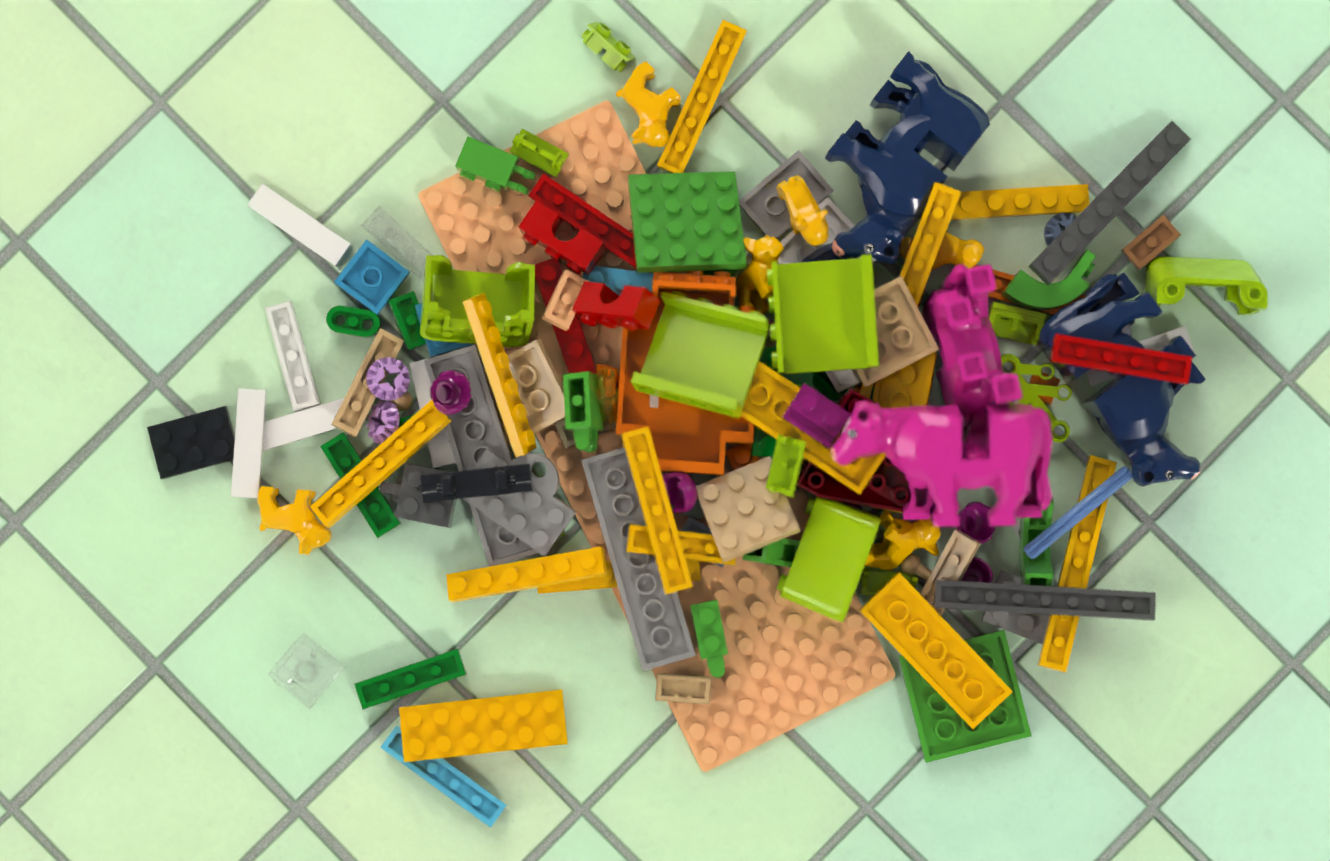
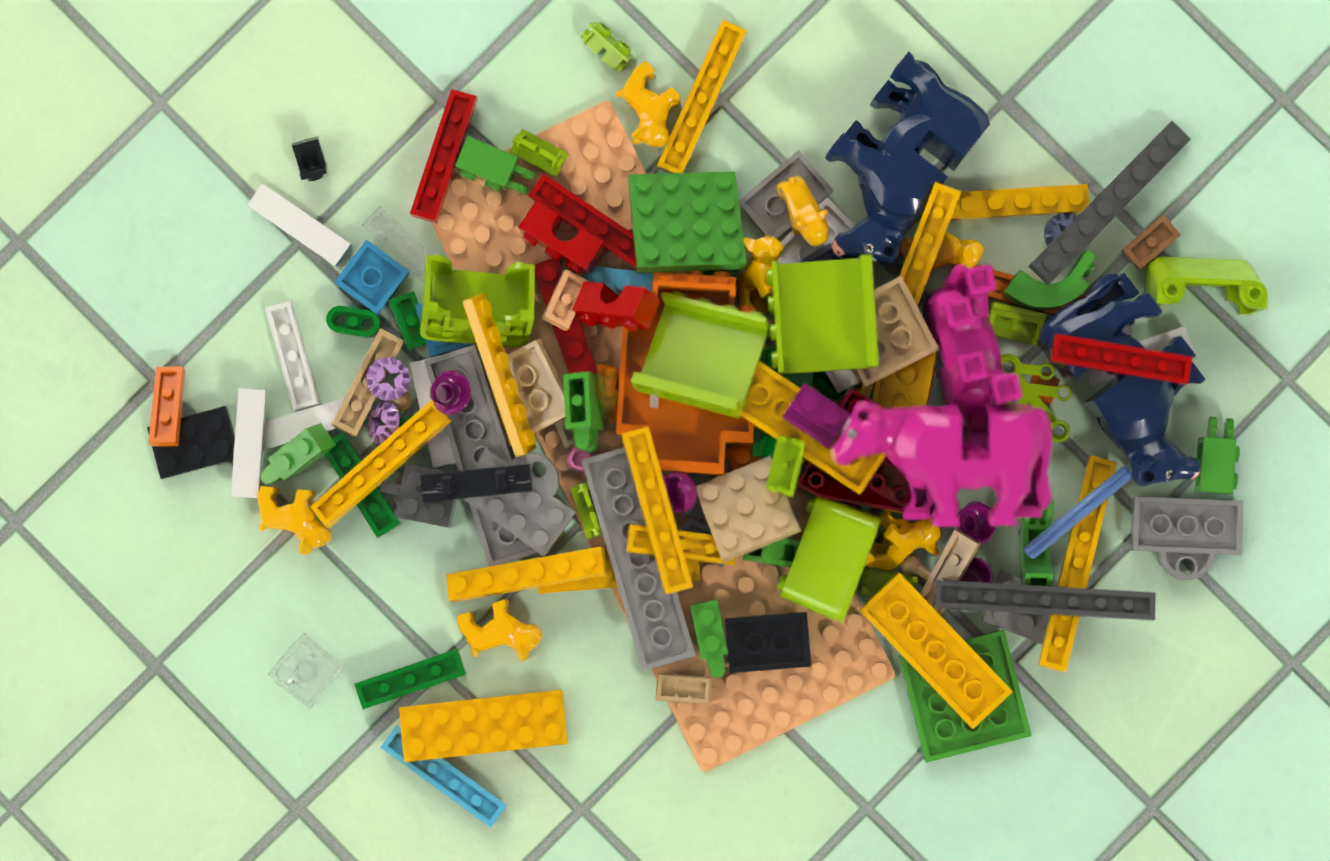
none -> orange plate [148,367,185,446]
none -> bright green hinge [260,423,336,485]
none -> black bracket [292,136,327,181]
none -> red plate [410,89,478,223]
none -> yellow animal [457,599,543,662]
none -> bright pink plate [567,447,594,473]
none -> lime hinge [570,482,603,540]
none -> black plate [725,612,812,673]
none -> light grey plate [1131,496,1243,580]
none -> bright green hinge [1194,417,1240,494]

